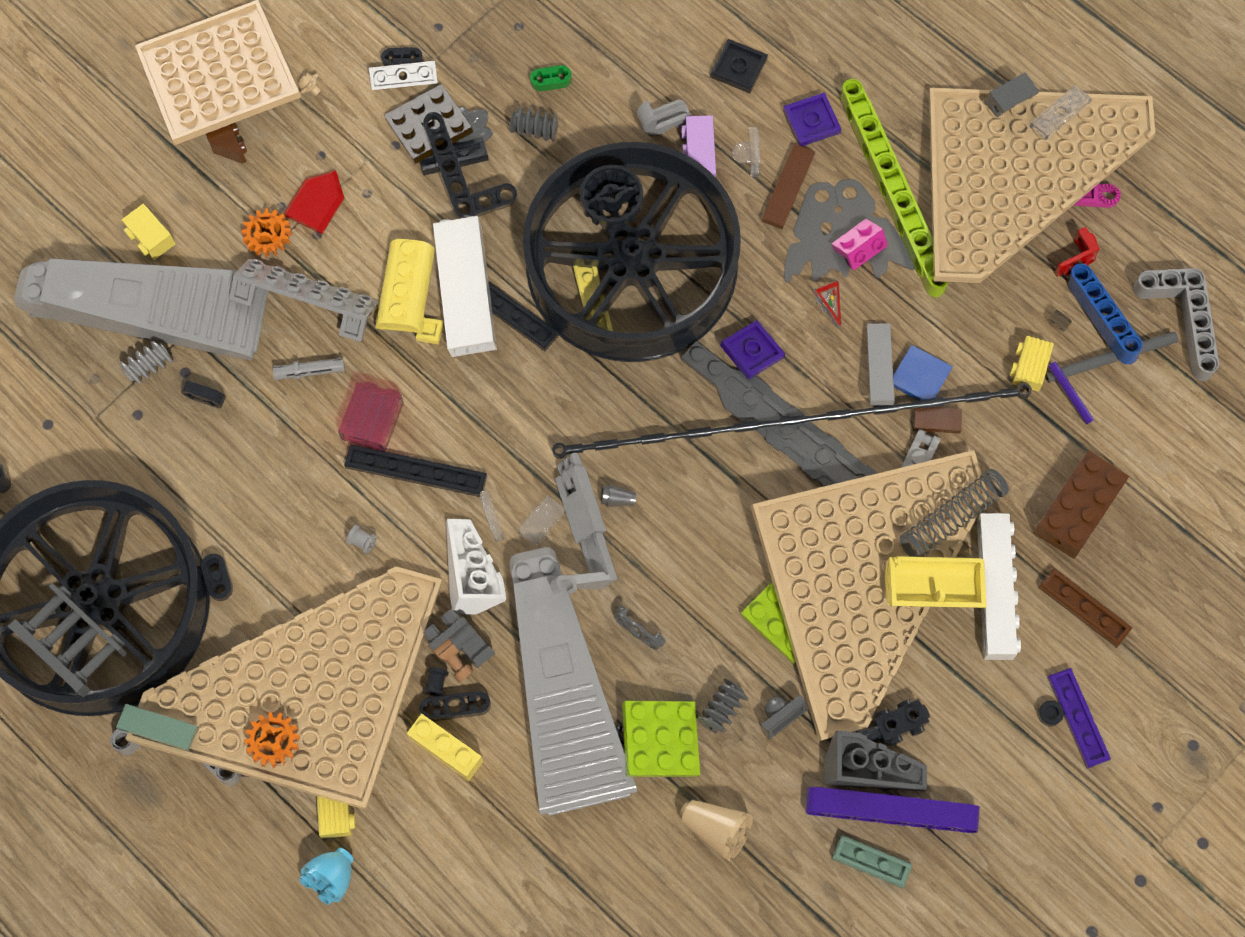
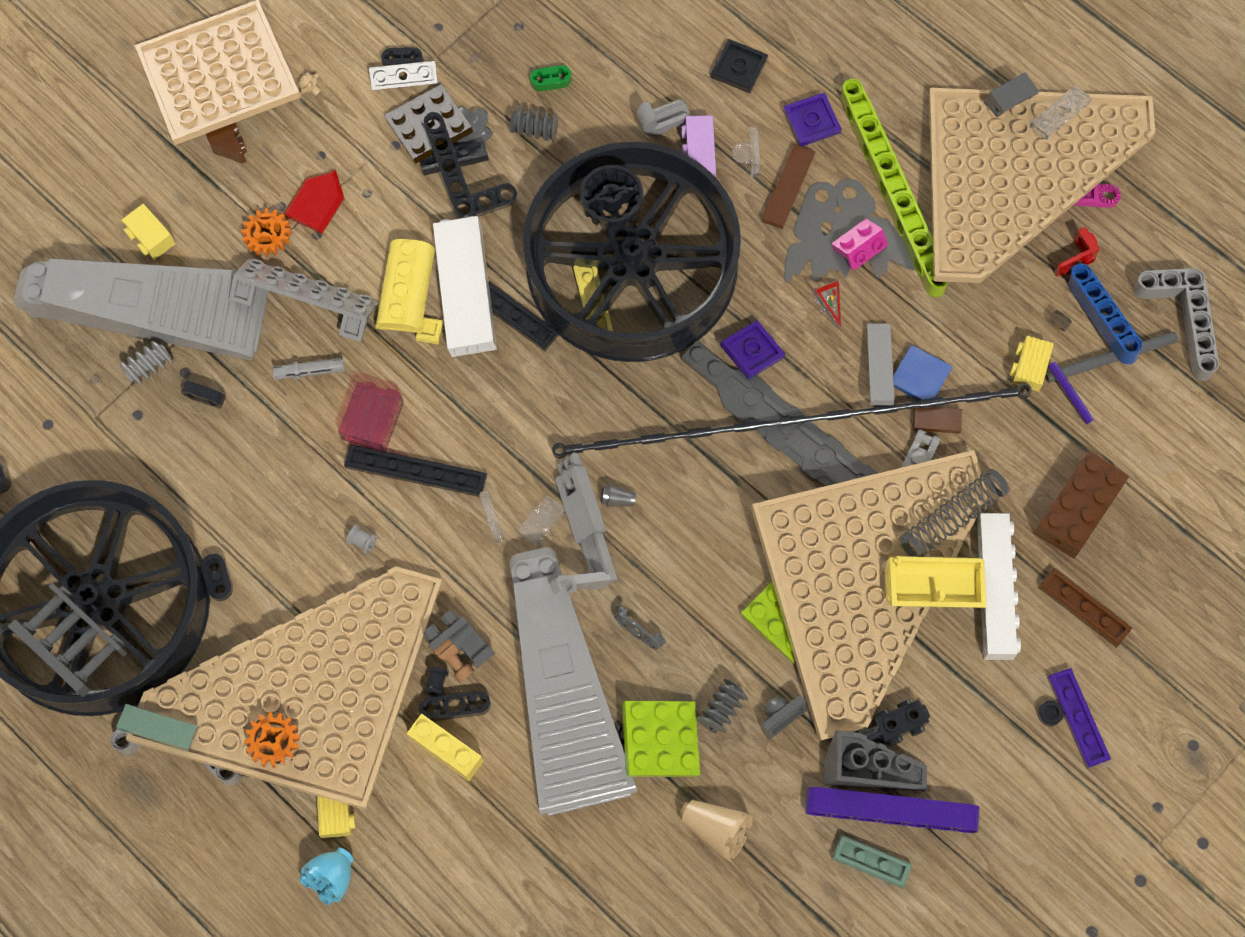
white wedge [446,519,506,614] -> none

